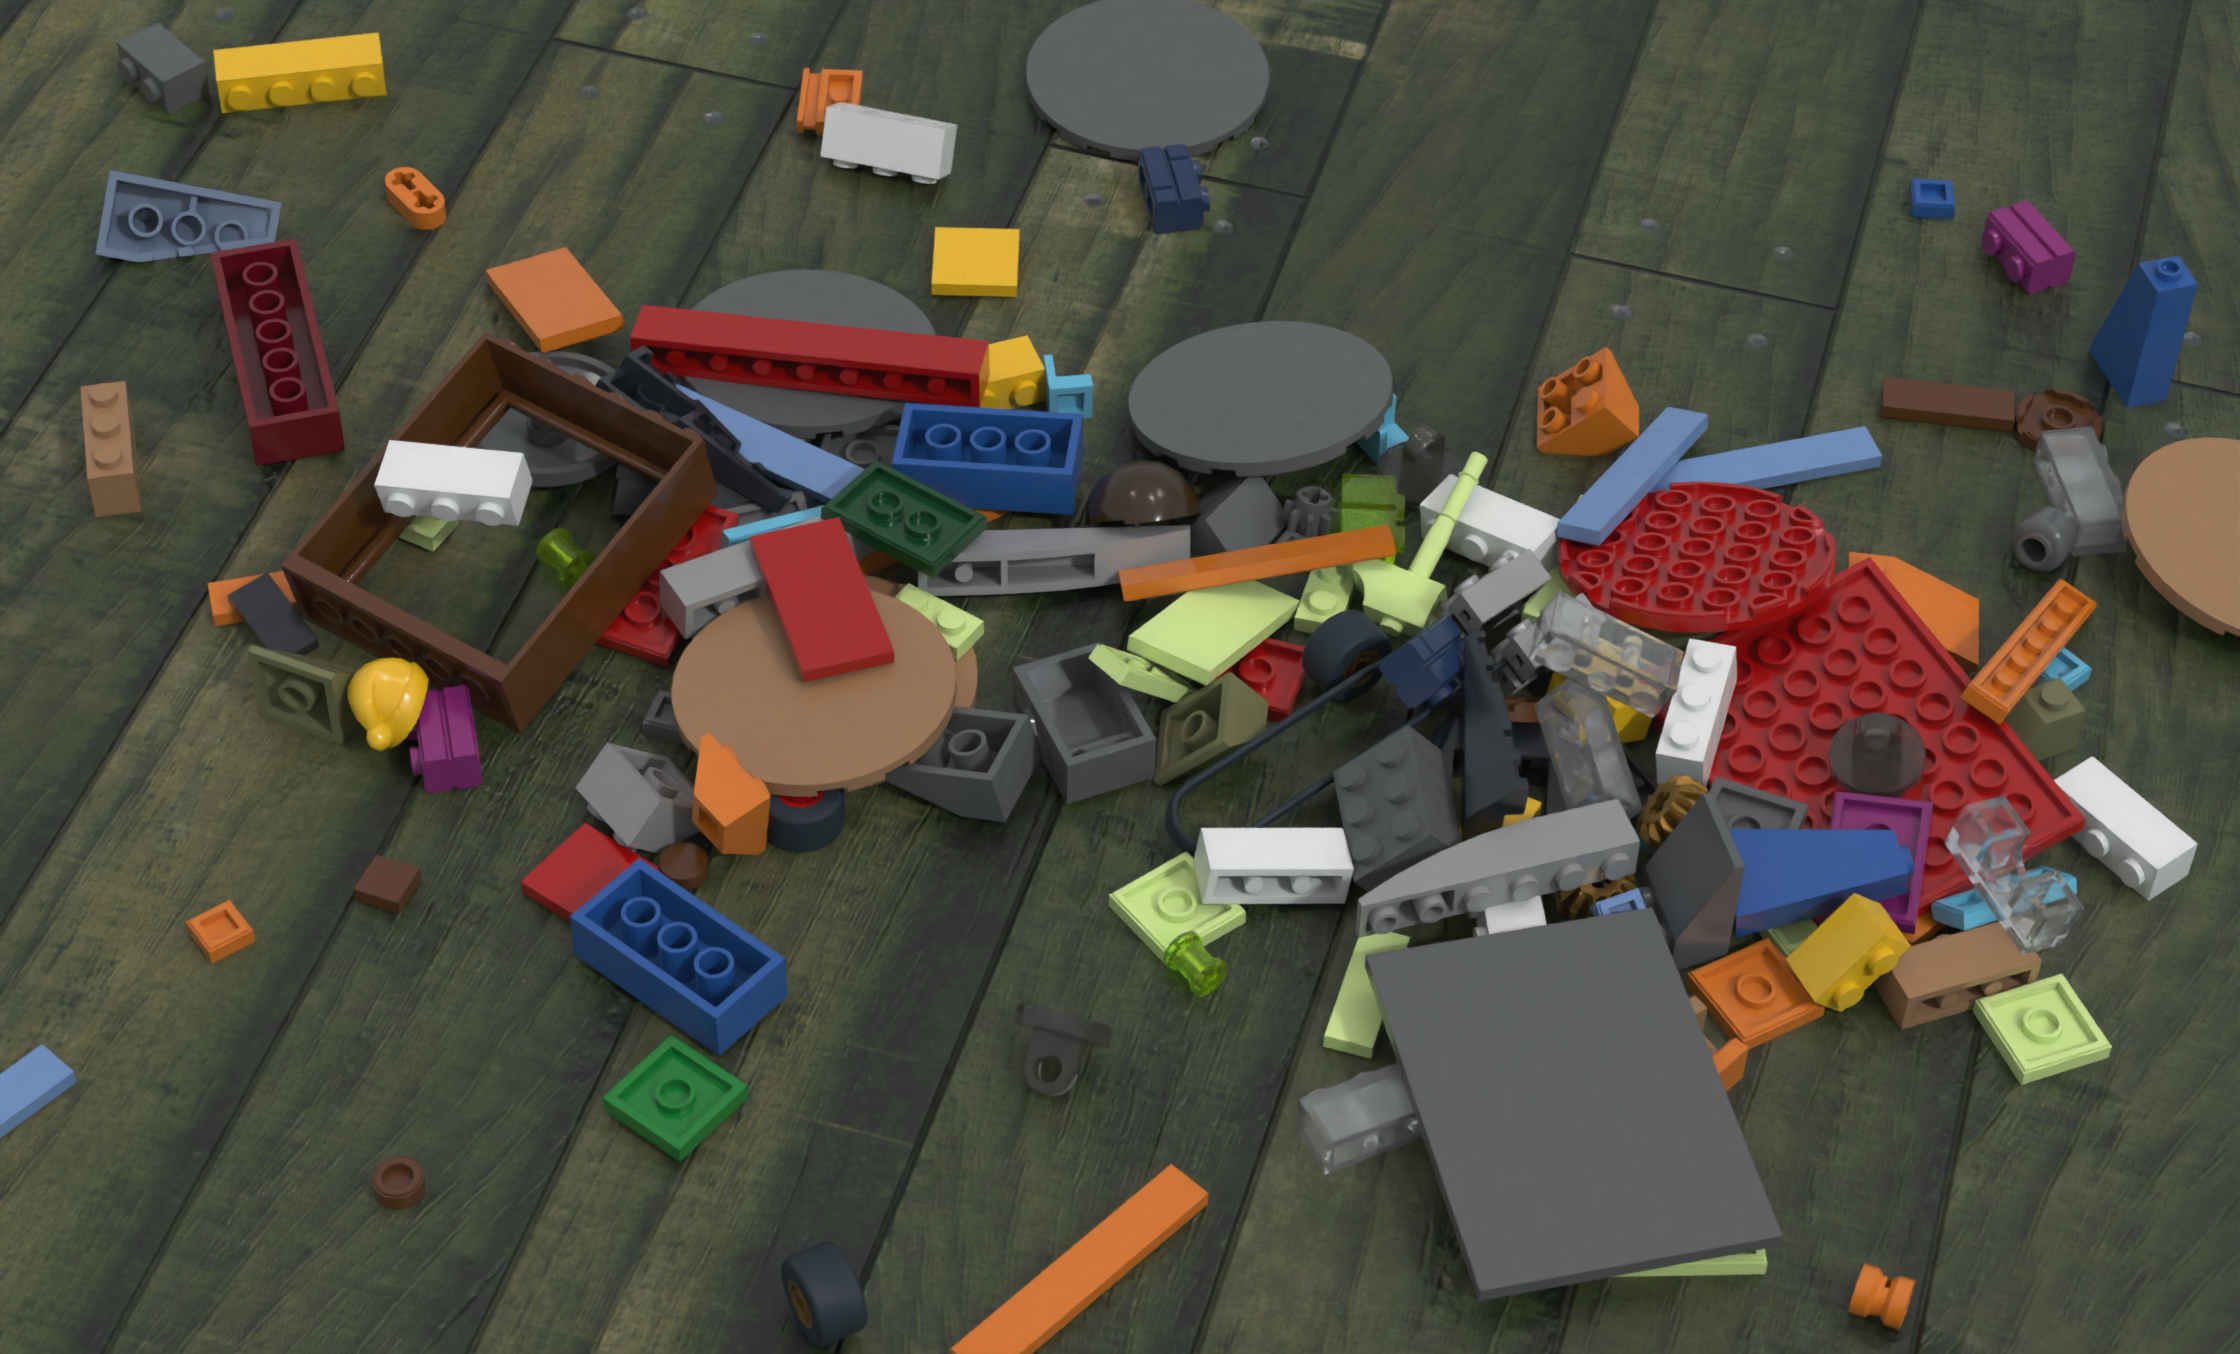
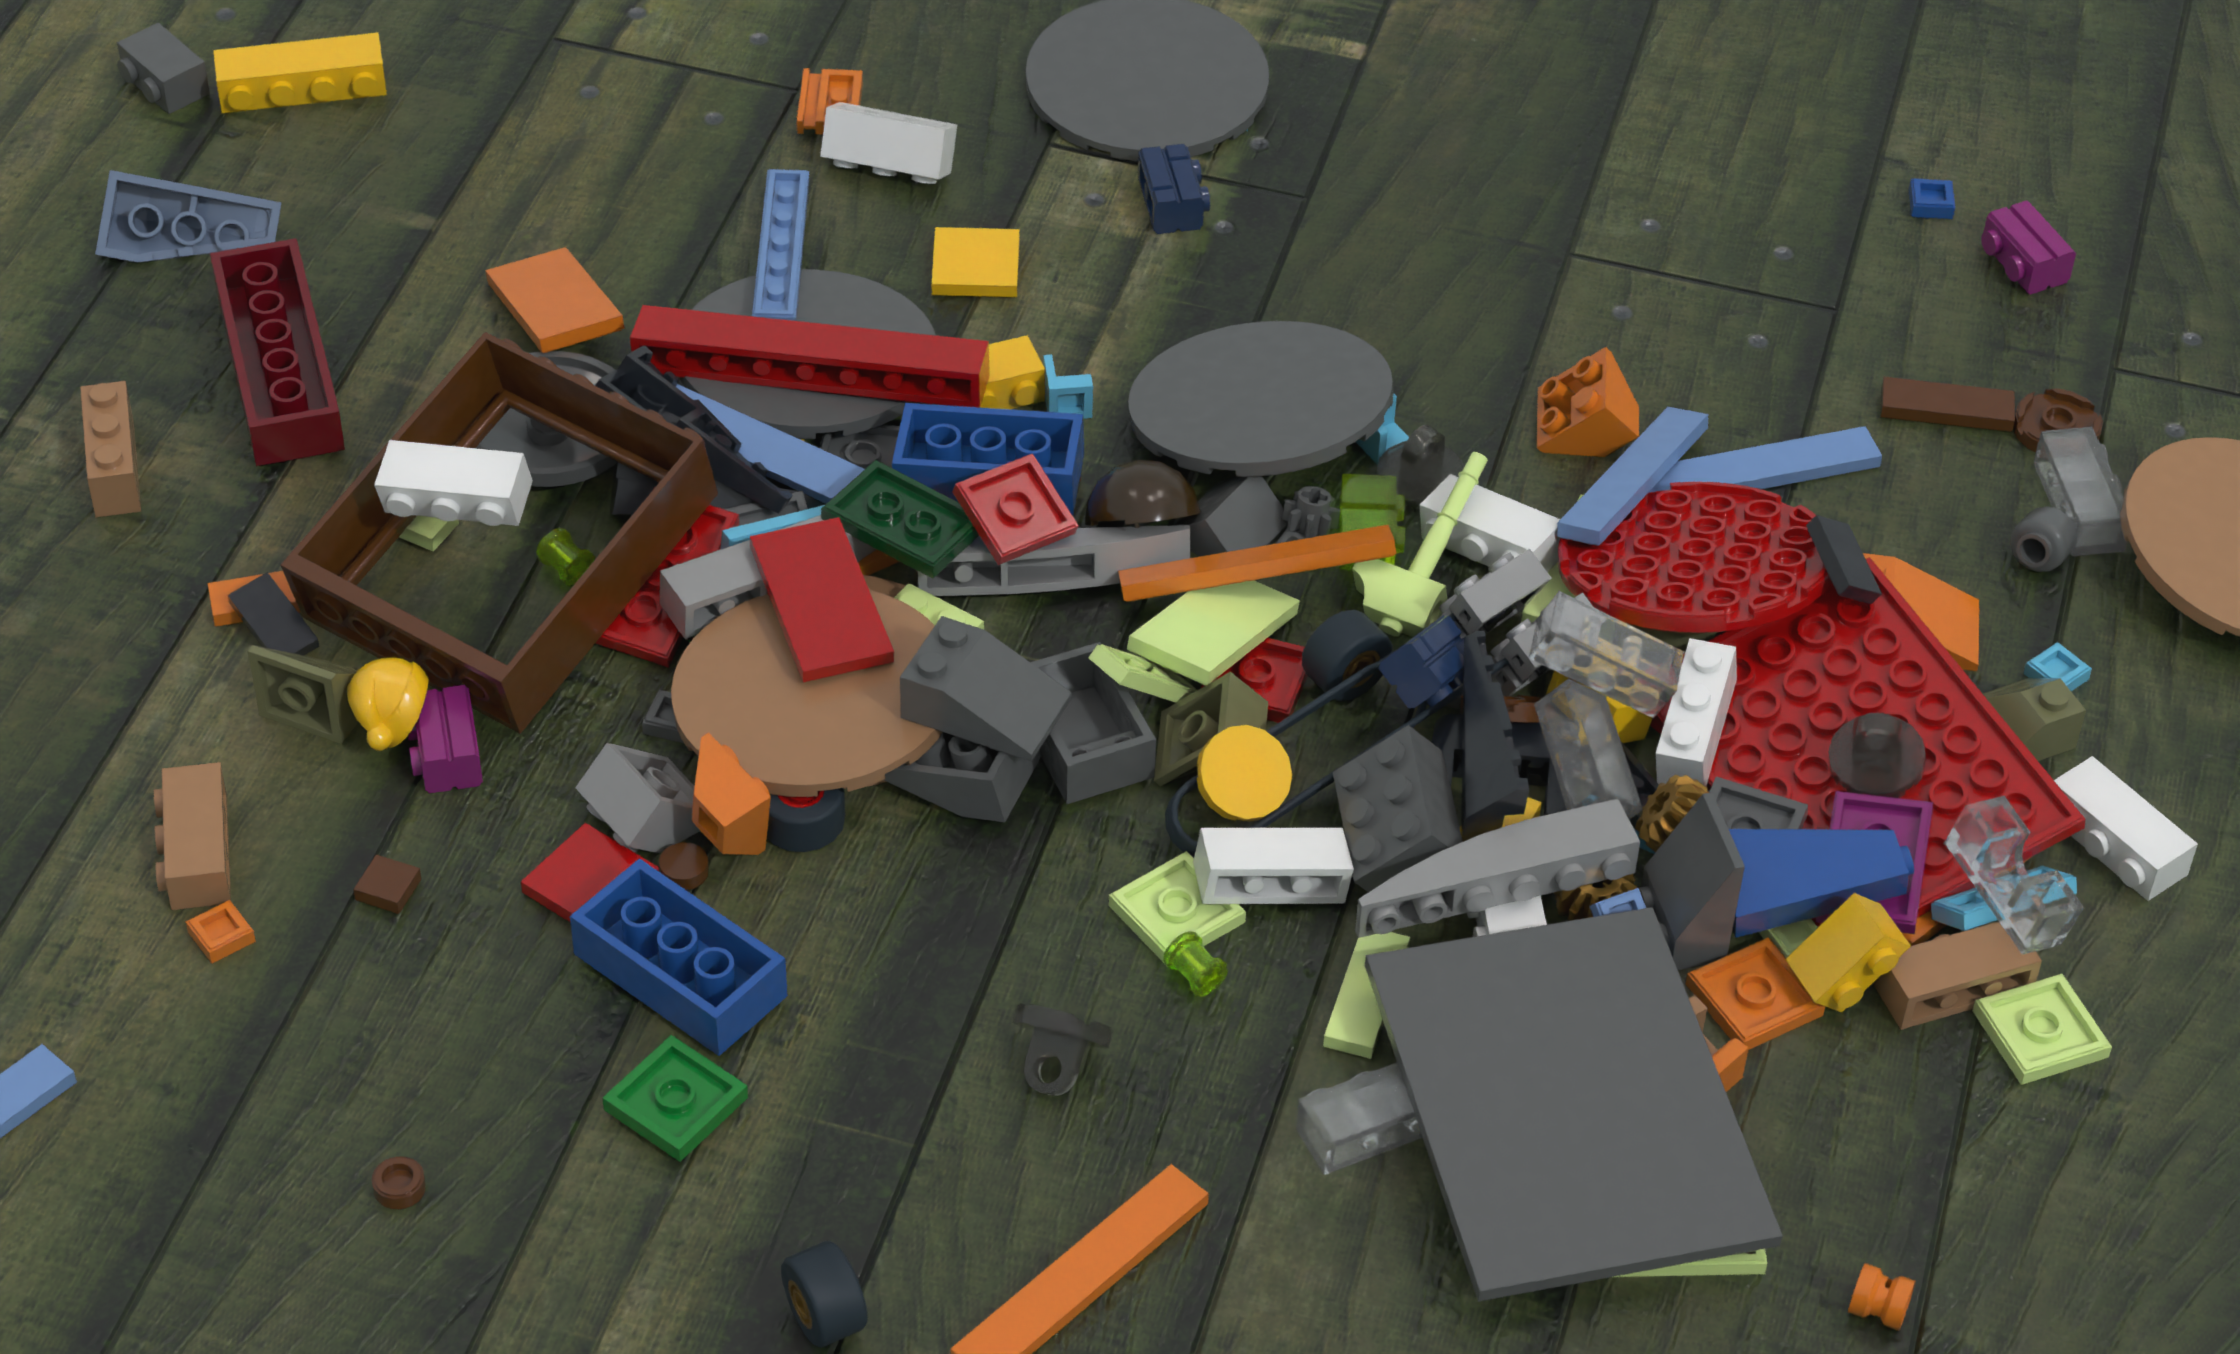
orange beam [385,167,446,230] -> none
yellowish green plate [1294,563,1356,634] -> none
orange tile [1960,579,2098,725] -> none
blue slope [2089,255,2198,408] -> none
none -> medium nougat brick [154,762,231,910]
none -> medium blue tile [752,169,809,321]
none -> dark grey slope [900,616,1072,761]
none -> tile [952,453,1079,565]
none -> yellow tile [1196,725,1292,822]
none -> black tile [1806,515,1882,604]

